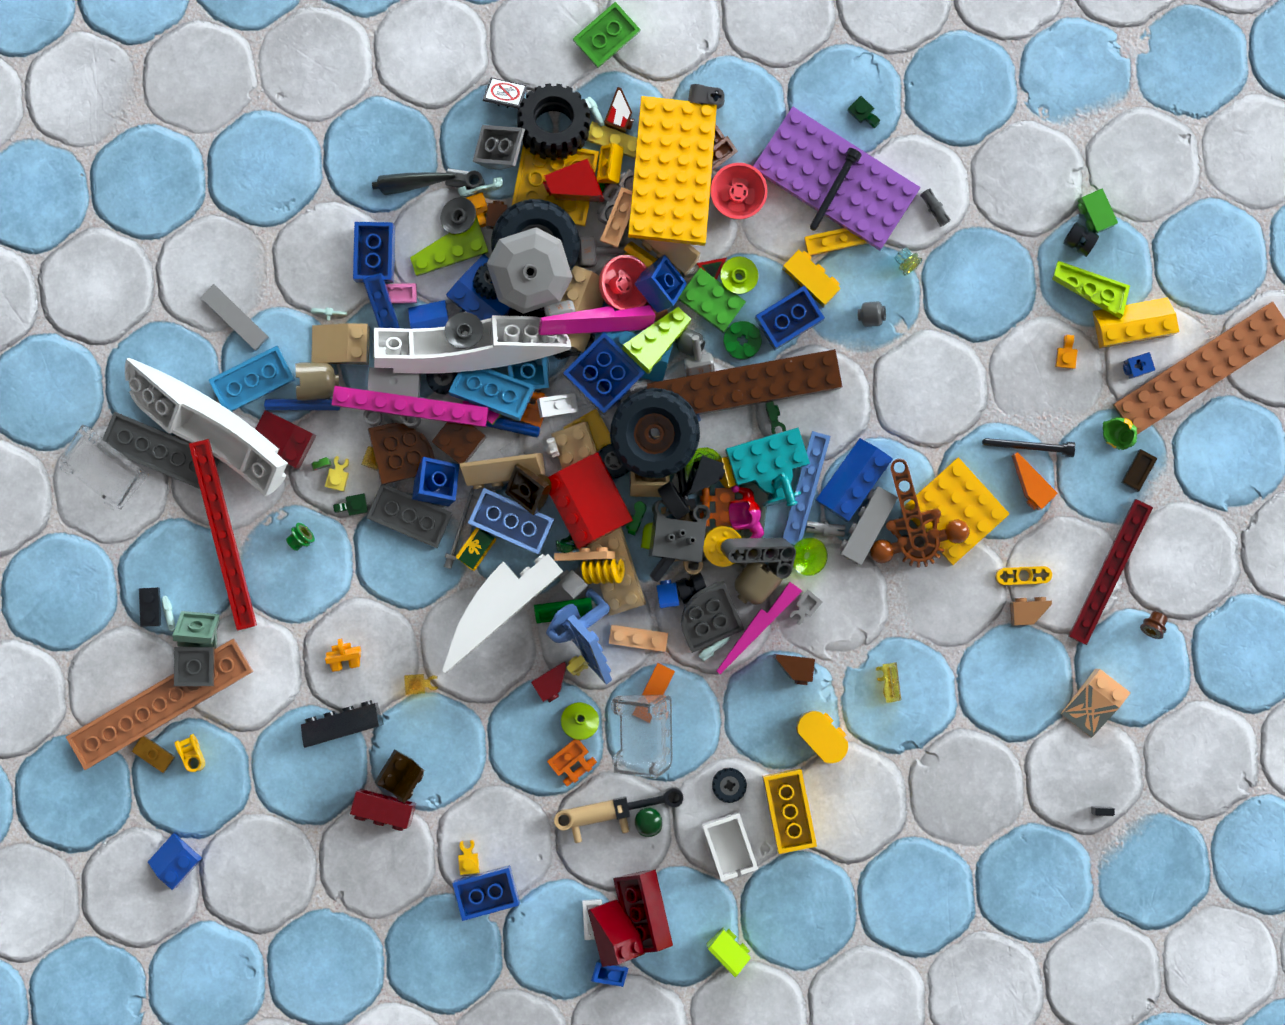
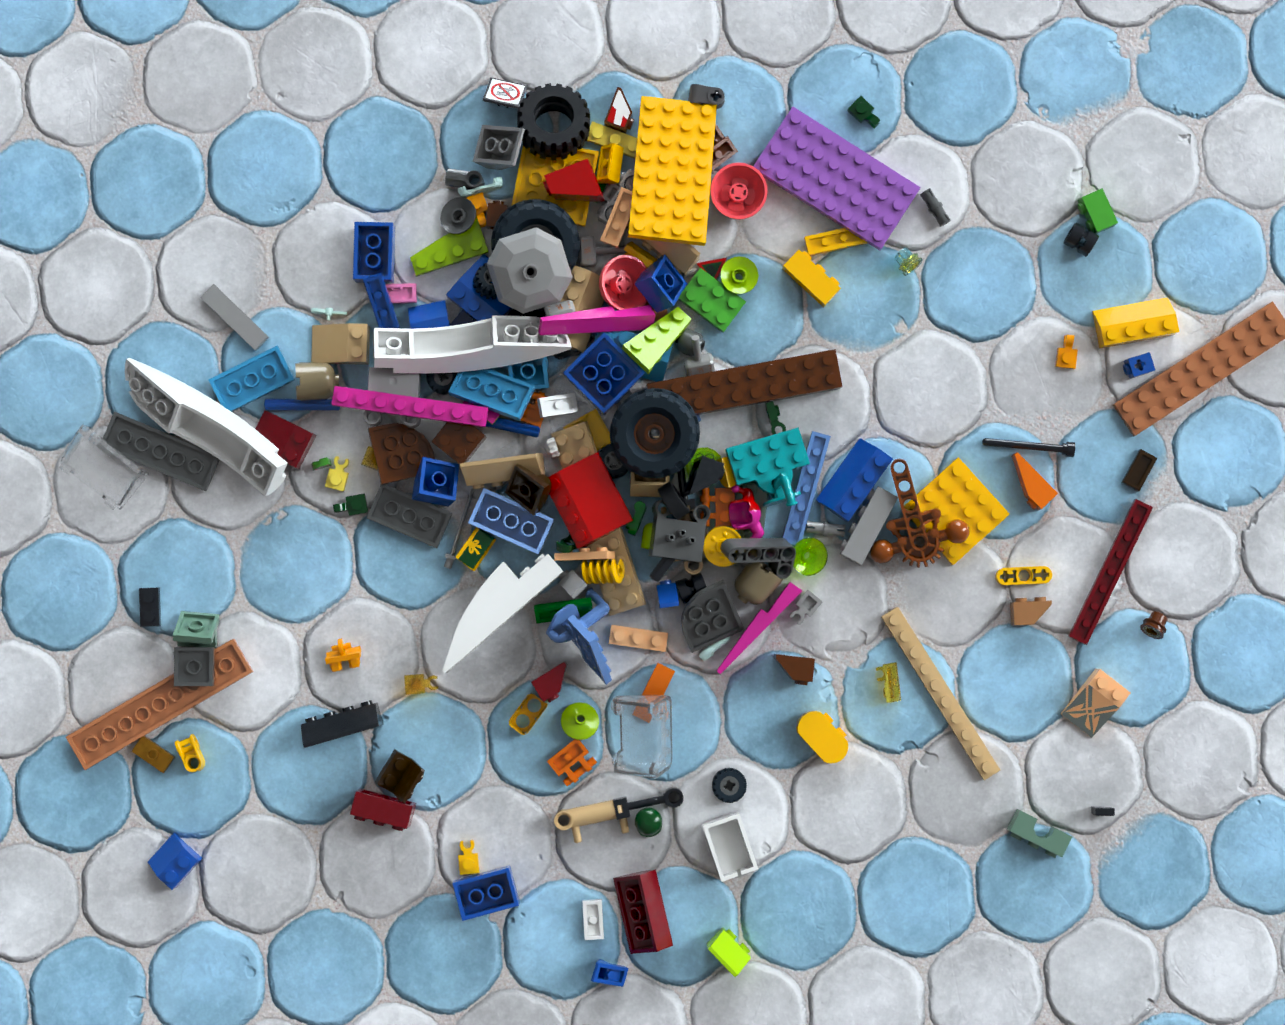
light aqua piece [162,596,175,632] -> none
red plate [189,439,257,631] -> none
green piece [286,523,315,551] -> none
pearl dark grey piece [372,172,456,195] -> none
dark grey dish [445,312,483,349] -> none
light yellow plate [566,655,589,676] -> none
bright green plate [573,2,641,68] -> none
light aqua piece [585,97,604,127] -> none
dark red slope [588,899,645,967] -> none
green plate [723,321,762,360] -> none
blue brick [754,286,825,351] -> none
yellow brick [762,768,817,854] -> none
black piece [810,148,862,231] -> none
dark grey head [858,301,886,327] -> none
lime wing [1052,261,1130,319] -> none
bright green hair [1102,417,1137,450] -> none
none -> yellow piece [509,693,548,735]
none -> tan plate [881,607,1000,780]
none -> sand green arch [1007,809,1072,858]

